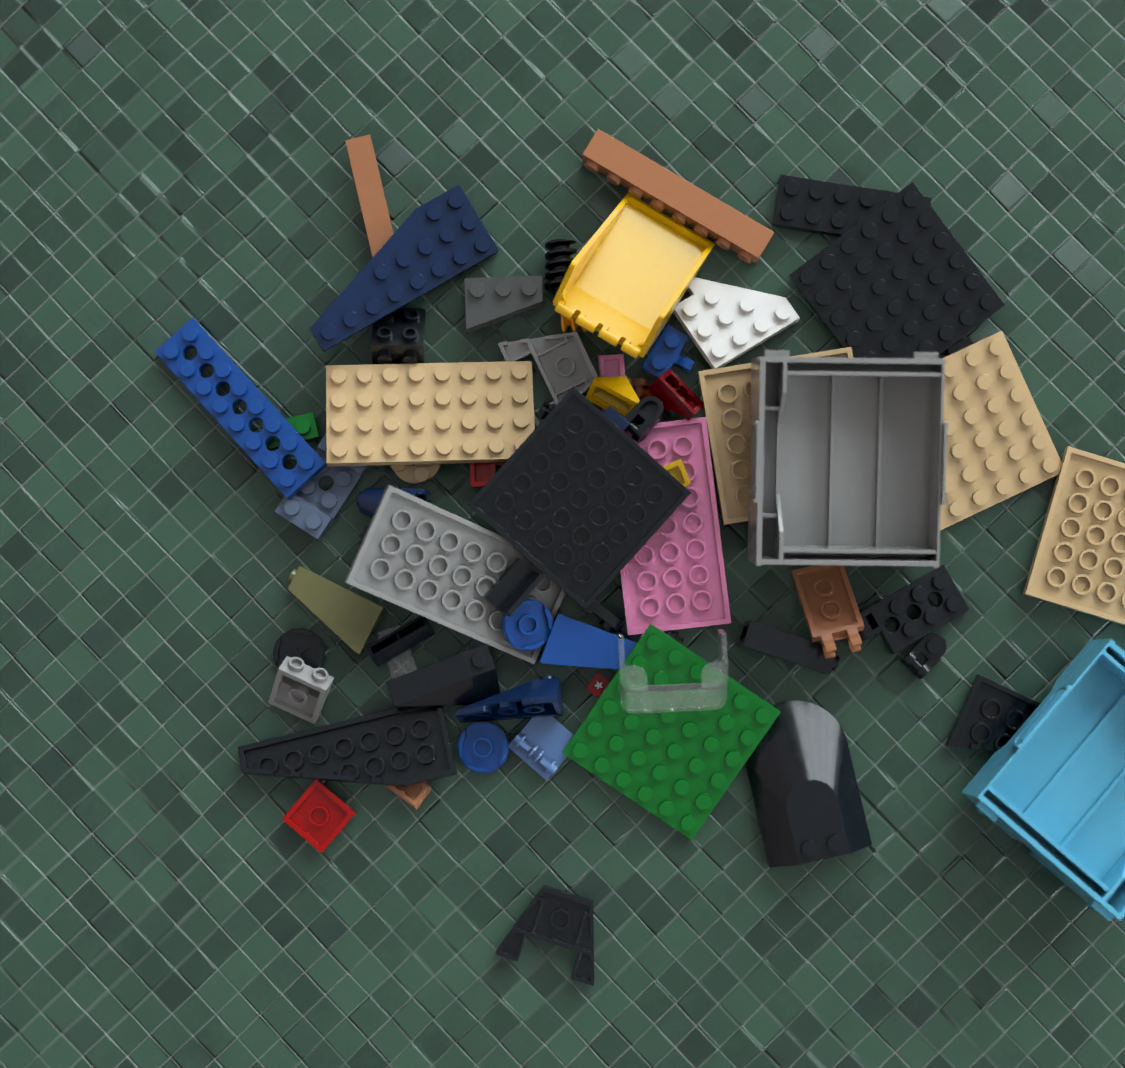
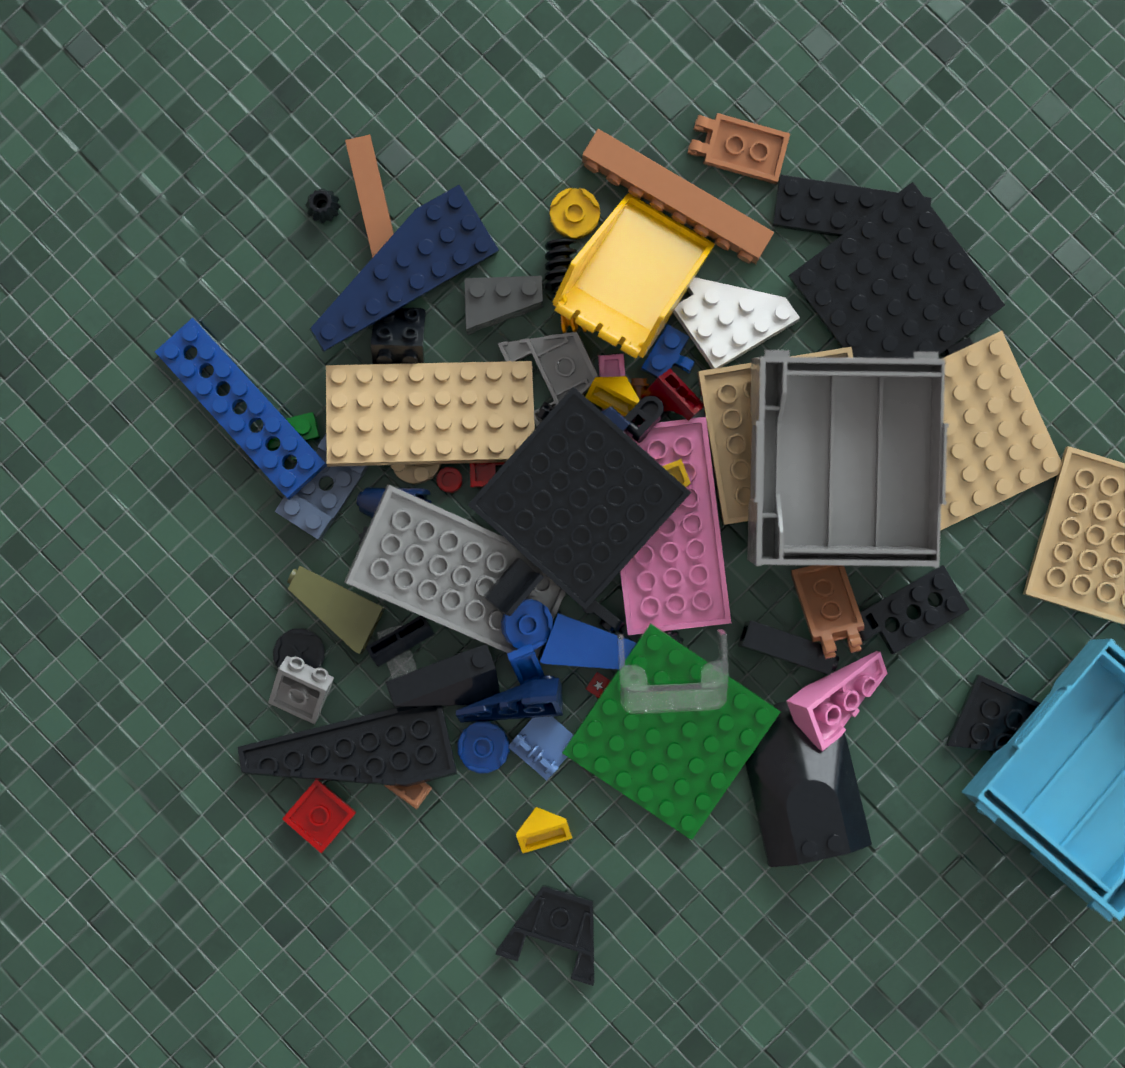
black plate [901,633,947,679] -> none
none -> black piece [305,188,341,224]
none -> red tile [437,467,463,493]
none -> blue tile [507,644,545,685]
none -> yellow slope [516,807,572,853]
none -> yellow tile [550,188,600,239]
none -> nougat tile [687,113,790,184]
none -> bright pink wedge [786,651,887,751]

